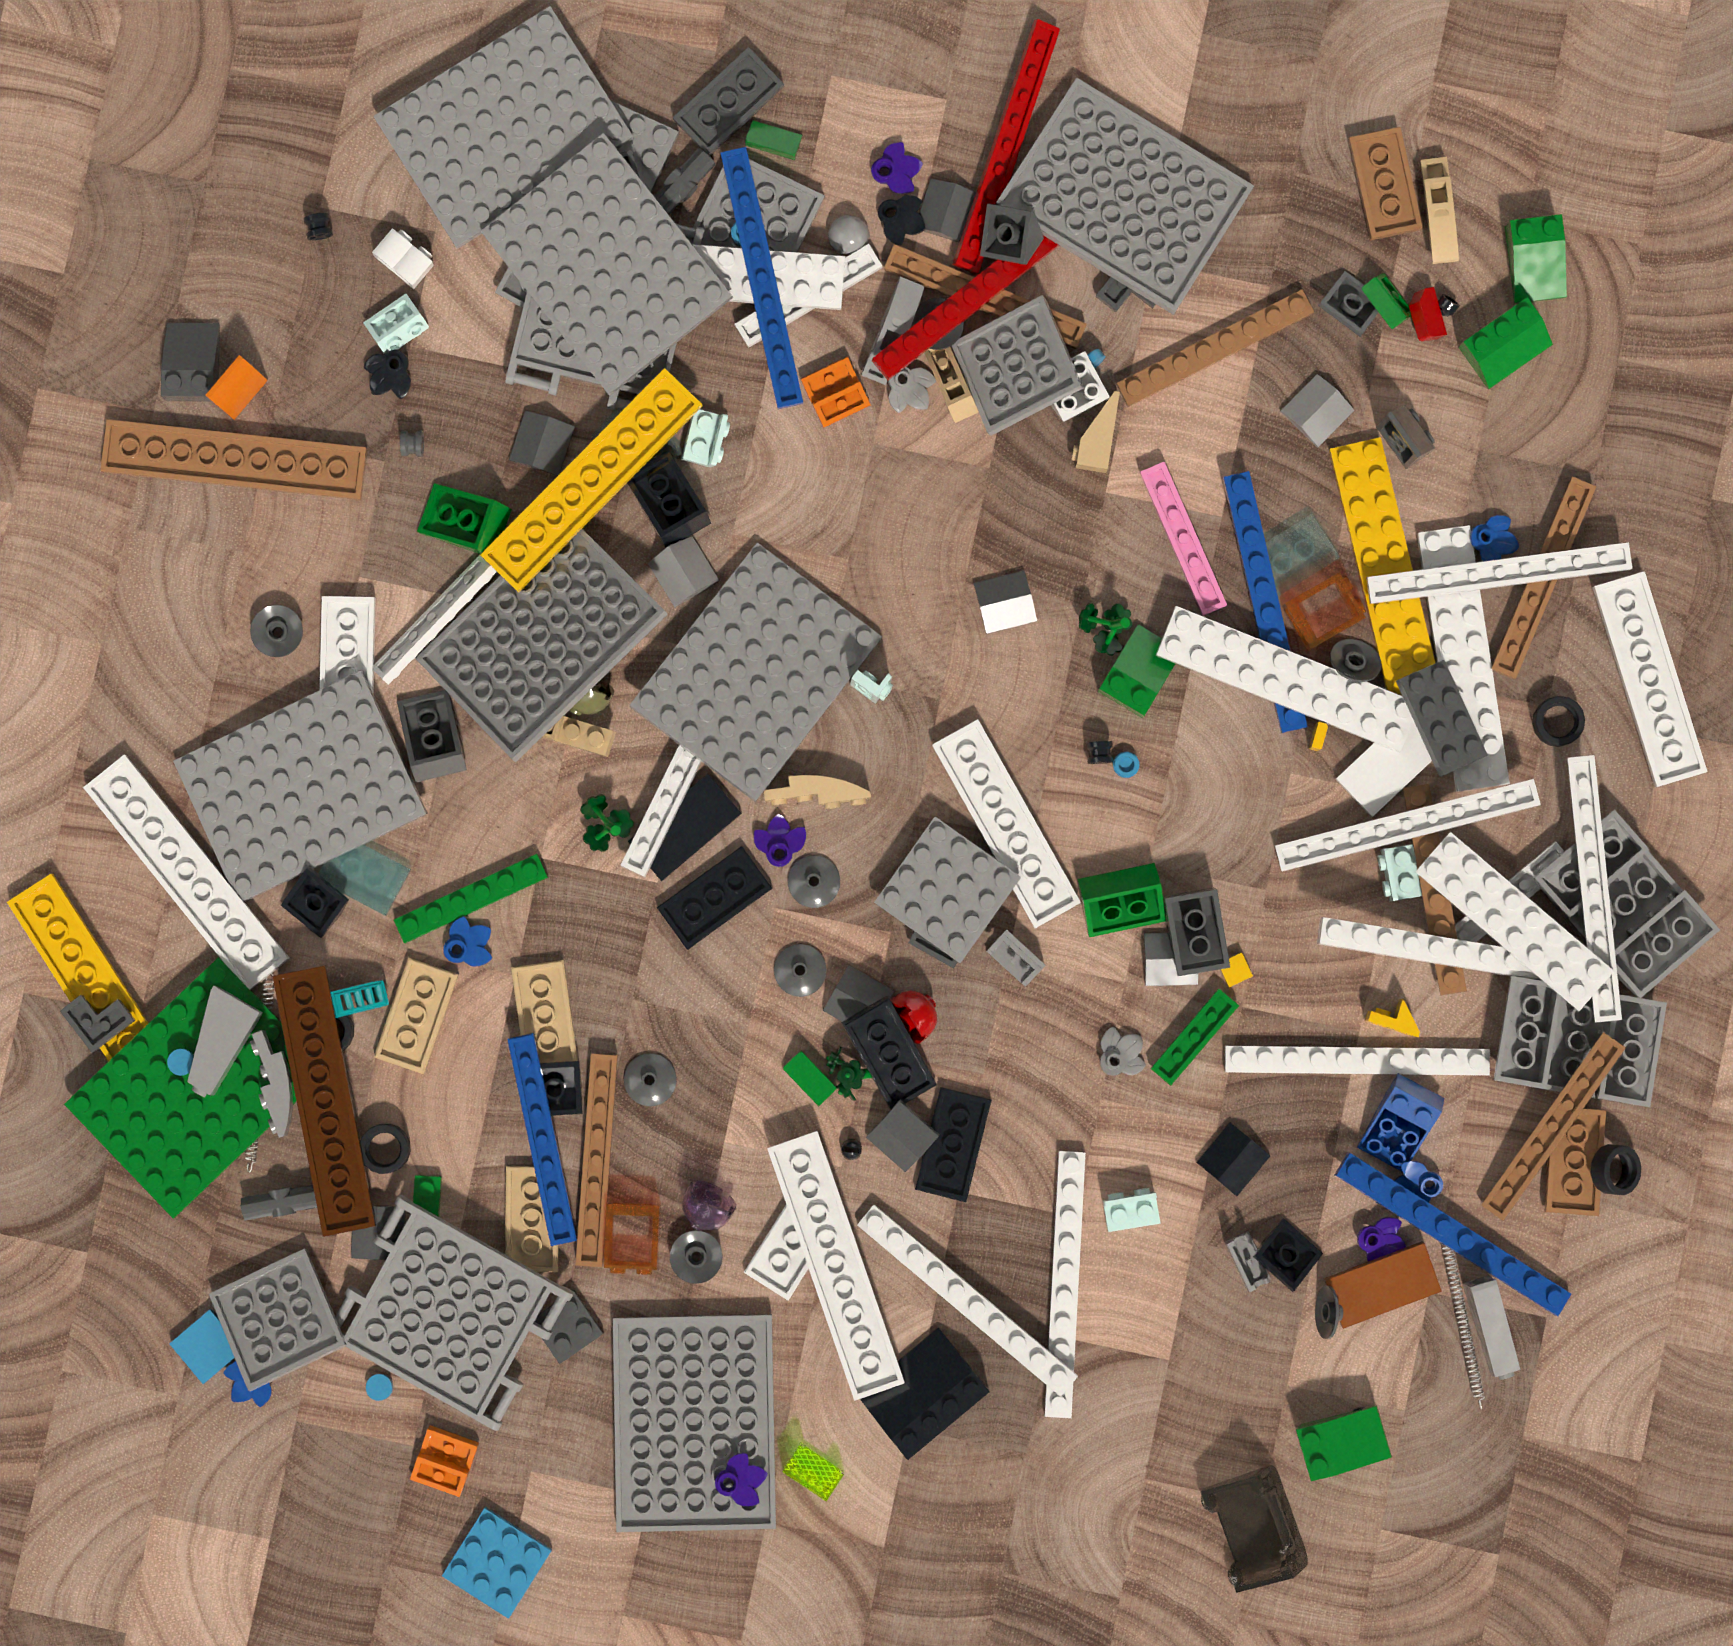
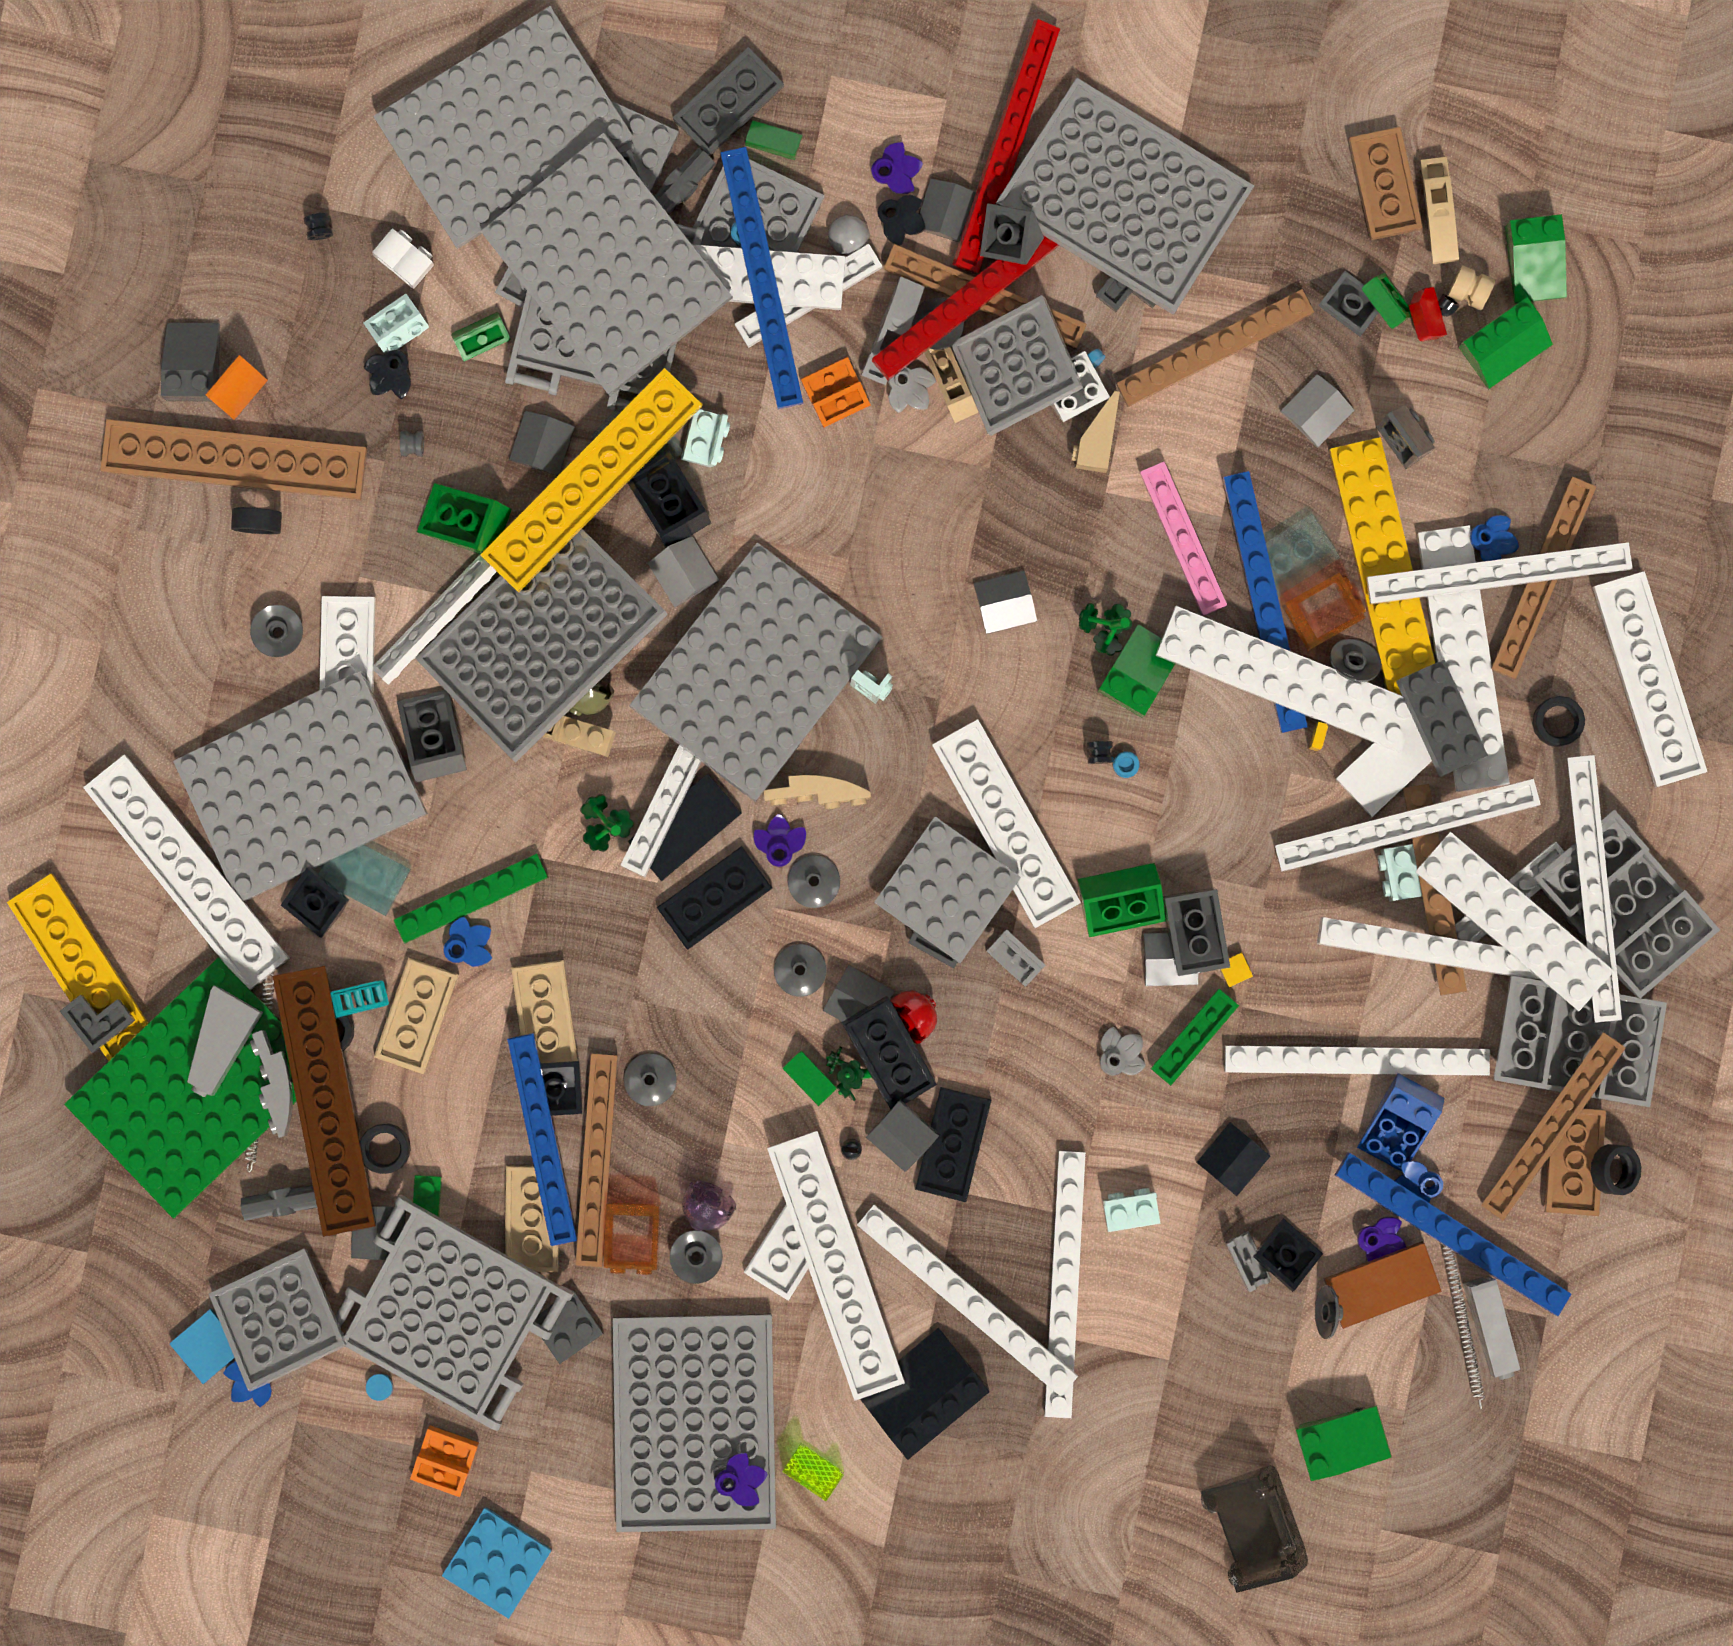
dark azure tile [167,1049,194,1075] -> none
yellow slope [1365,999,1420,1037] -> none
none -> black tyre [231,507,282,535]
none -> green slope [451,312,511,362]
none -> tan wheel [1448,265,1496,311]

